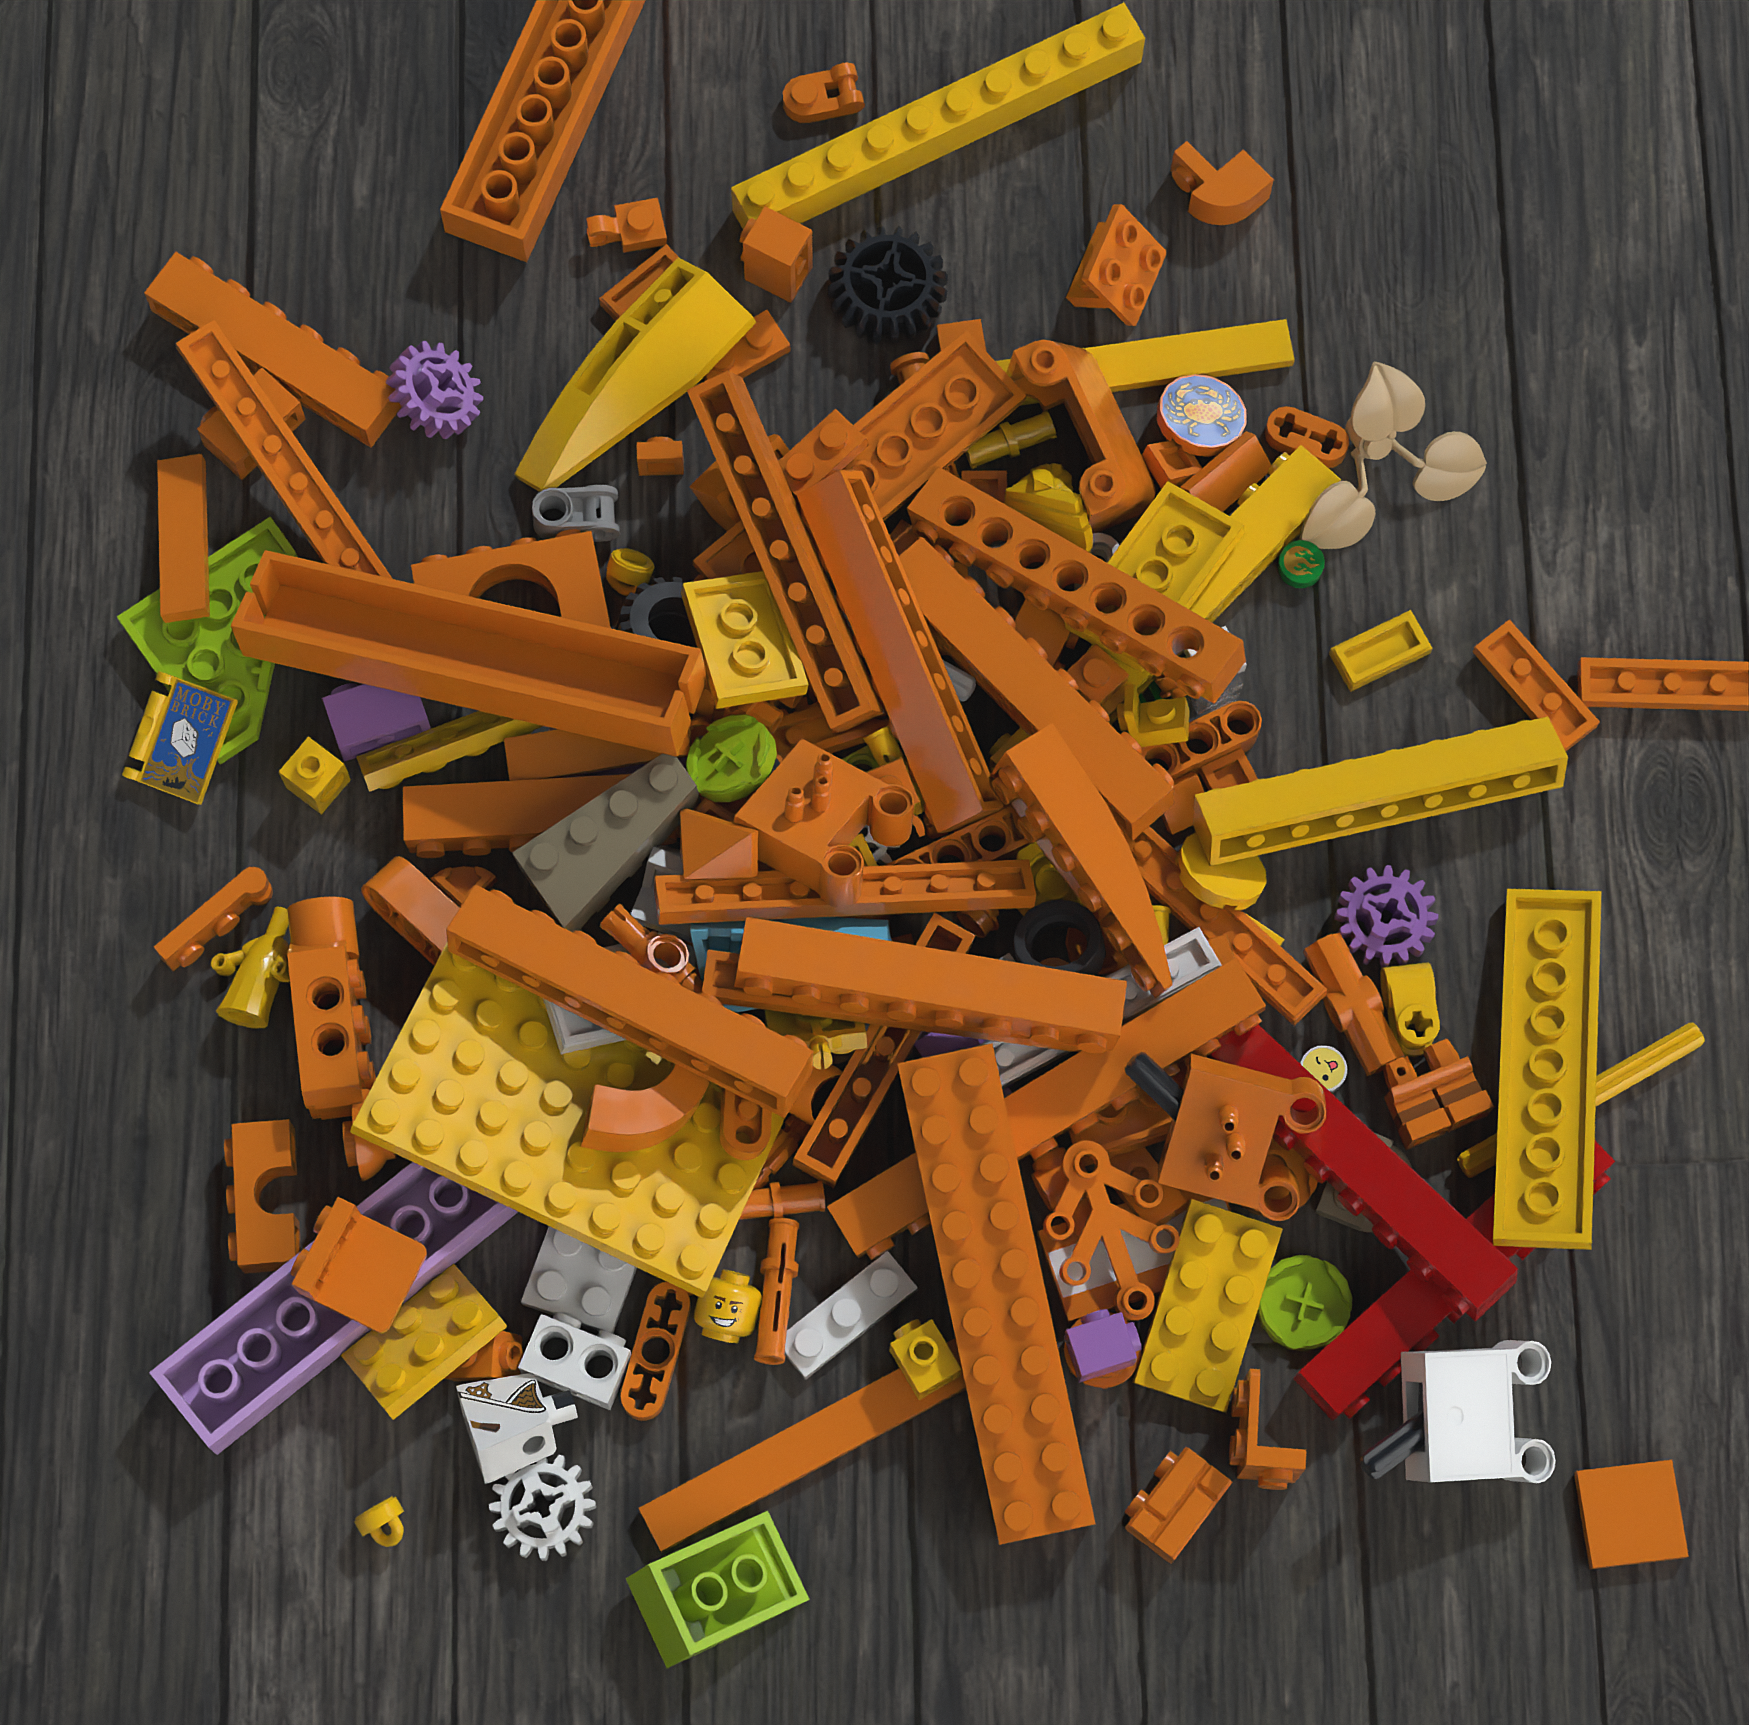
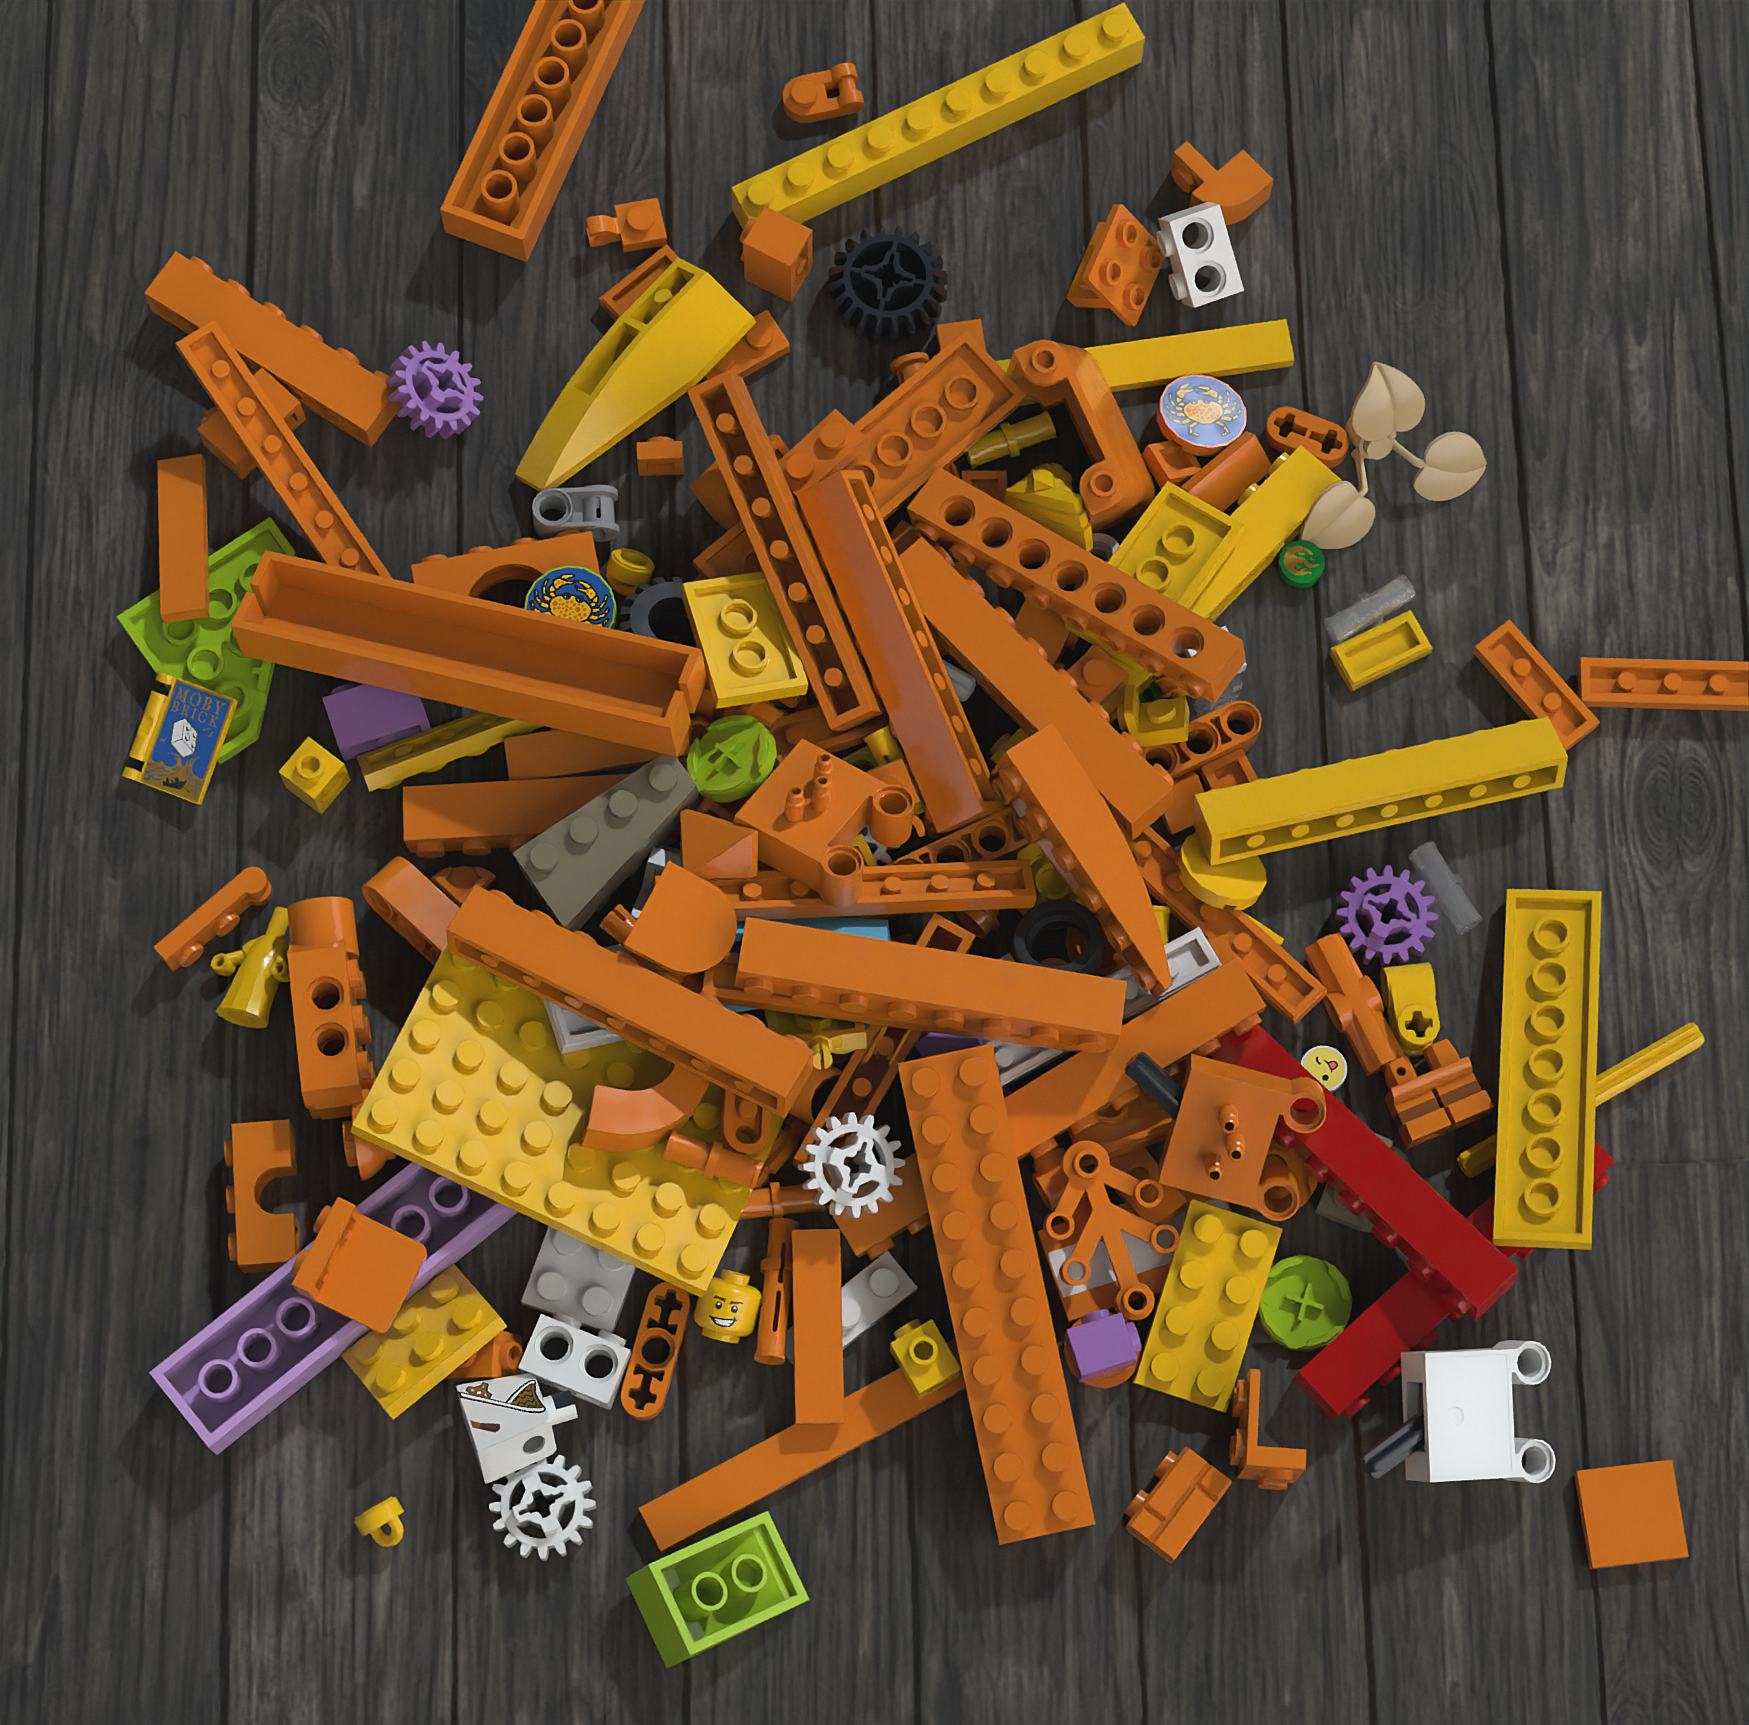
none -> tile [524,565,617,629]
none -> orange tile [622,861,737,975]
none -> orange pin [662,1130,764,1190]
none -> orange tile [791,1229,844,1425]
none -> white gear [798,1112,905,1218]
none -> white brick [1156,202,1244,308]
none -> clear pin [1323,574,1417,645]
none -> clear pin [1408,841,1483,935]

